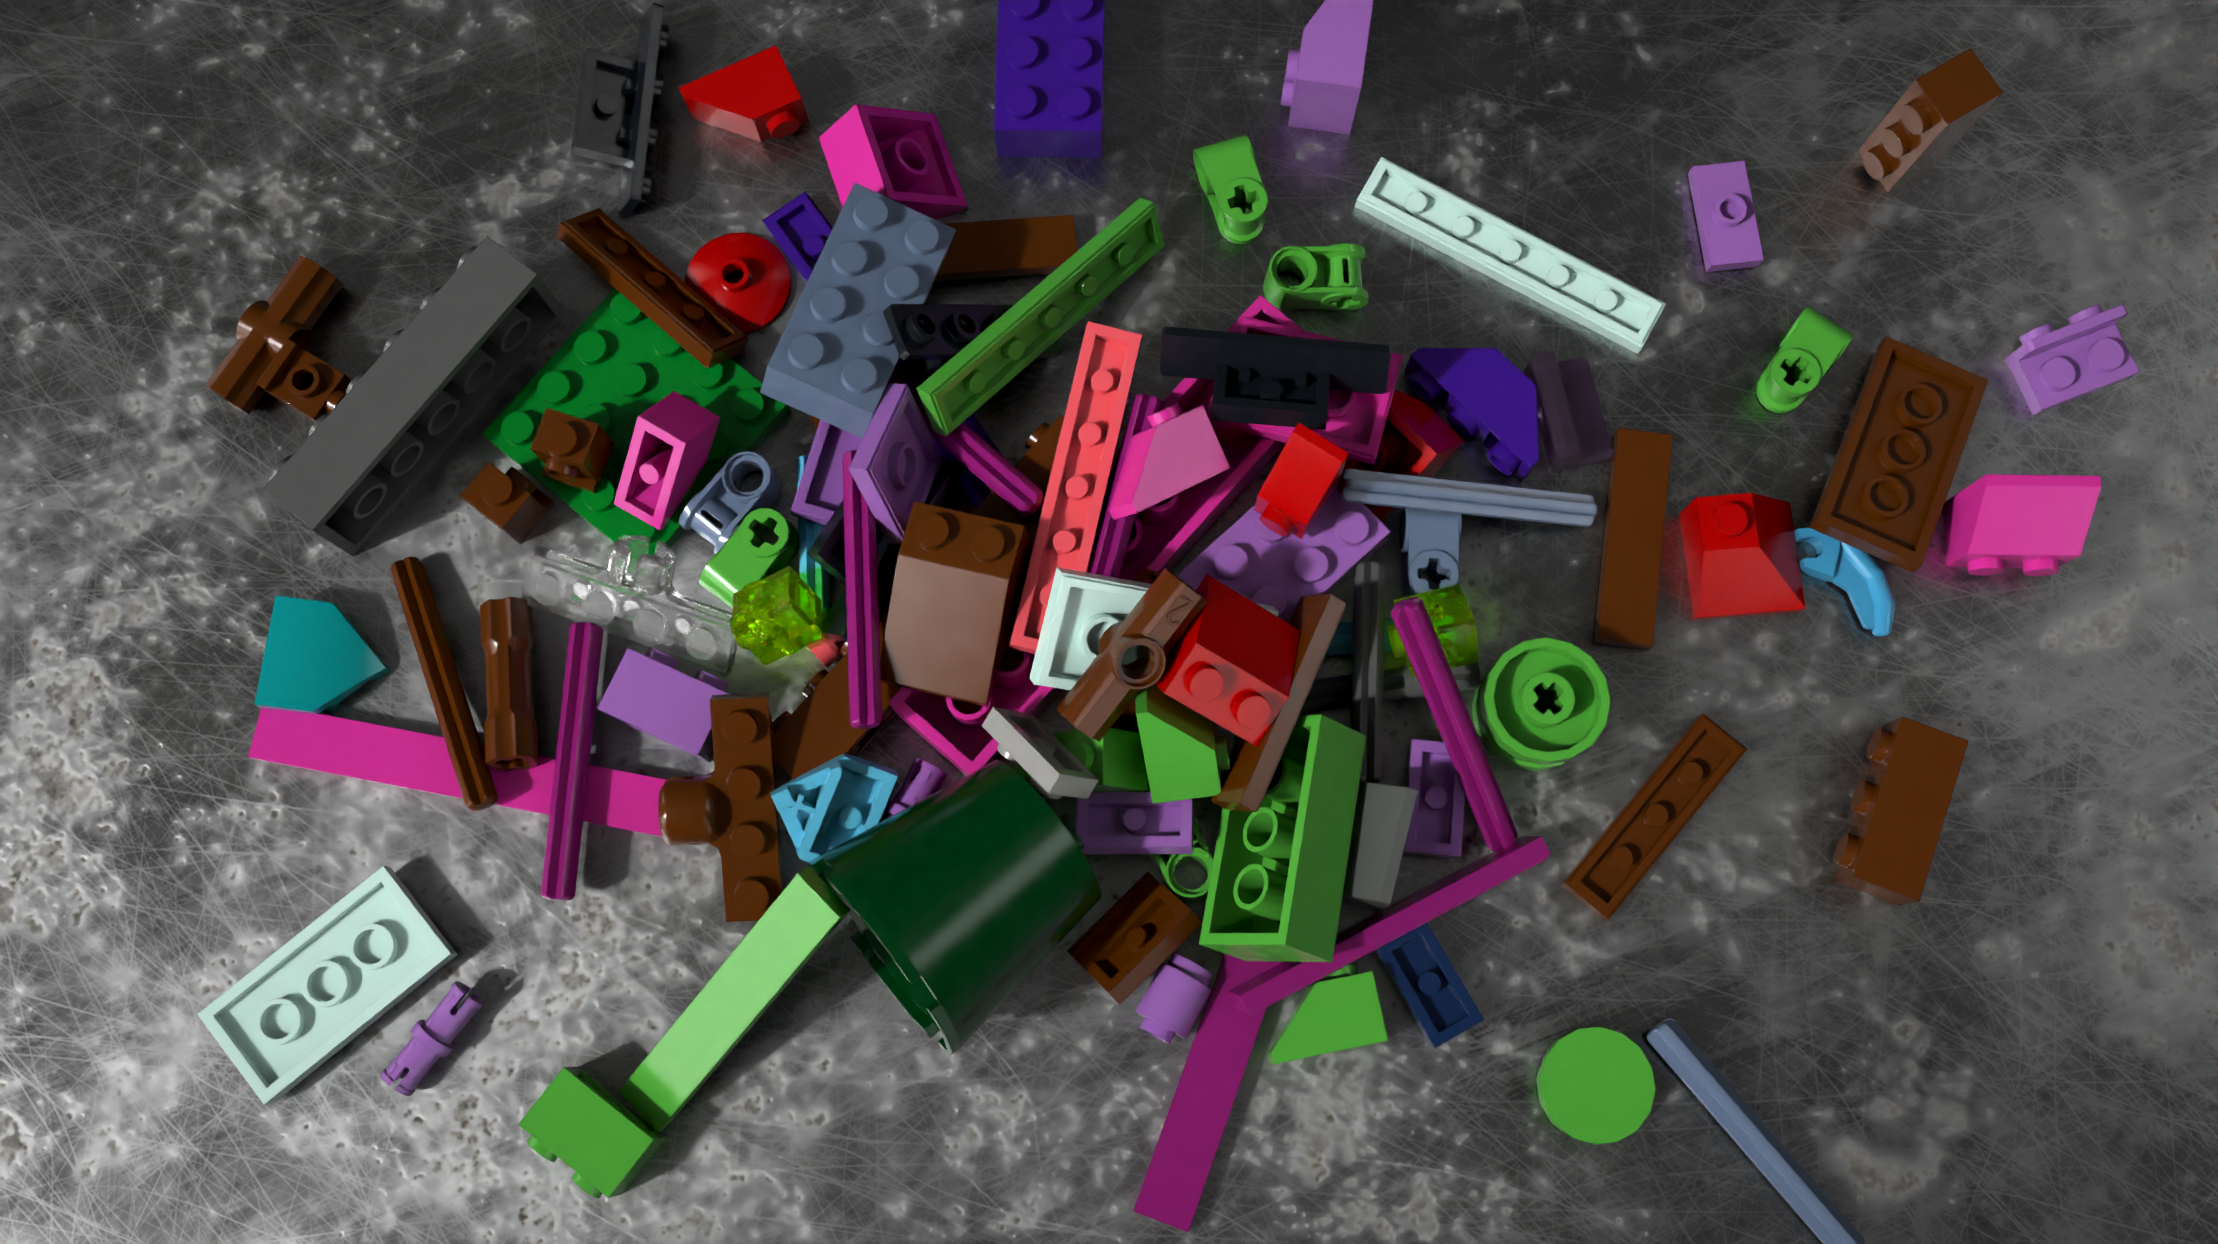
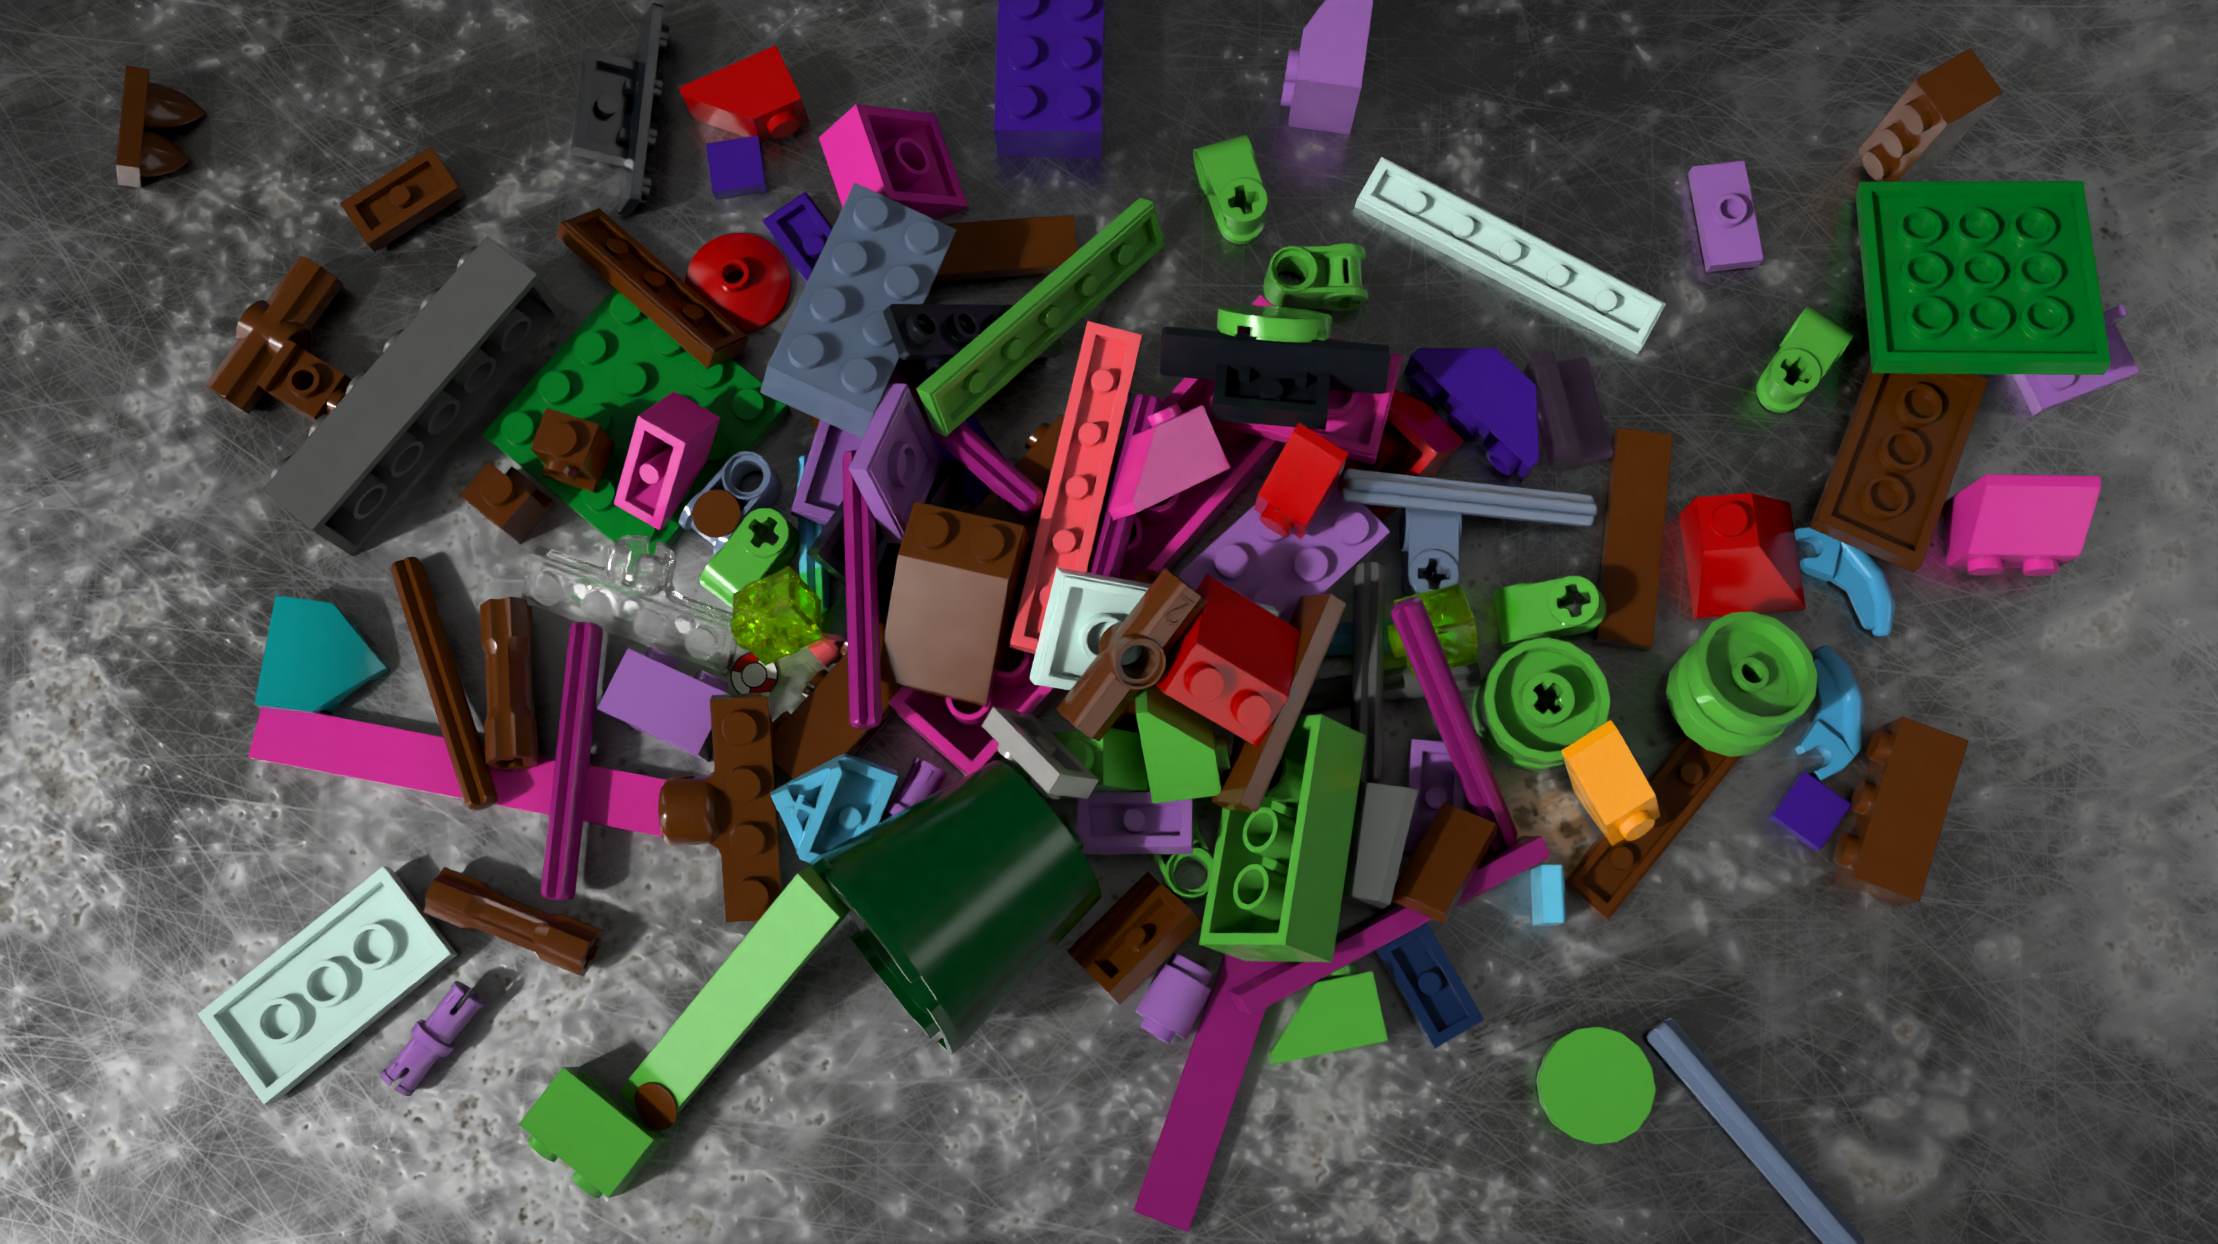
none -> reddish brown tile [116,65,204,188]
none -> reddish brown plate [340,147,465,252]
none -> reddish brown axle [424,867,604,976]
none -> reddish brown sticker [635,1082,677,1130]
none -> reddish brown sticker [692,490,740,538]
none -> dark purple tile [706,135,768,199]
none -> sticker [730,652,778,694]
none -> bright green tile [1217,305,1332,343]
none -> reddish brown tile [1392,802,1497,924]
none -> bright green piece [1493,576,1606,648]
none -> medium azure tile [1531,865,1566,926]
none -> light orange slope [1561,720,1661,846]
none -> bright green wheel [1666,611,1818,757]
none -> dark purple tile [1768,771,1852,851]
none -> dark azure piece [1794,645,1864,781]
none -> green plate [1855,181,2111,375]

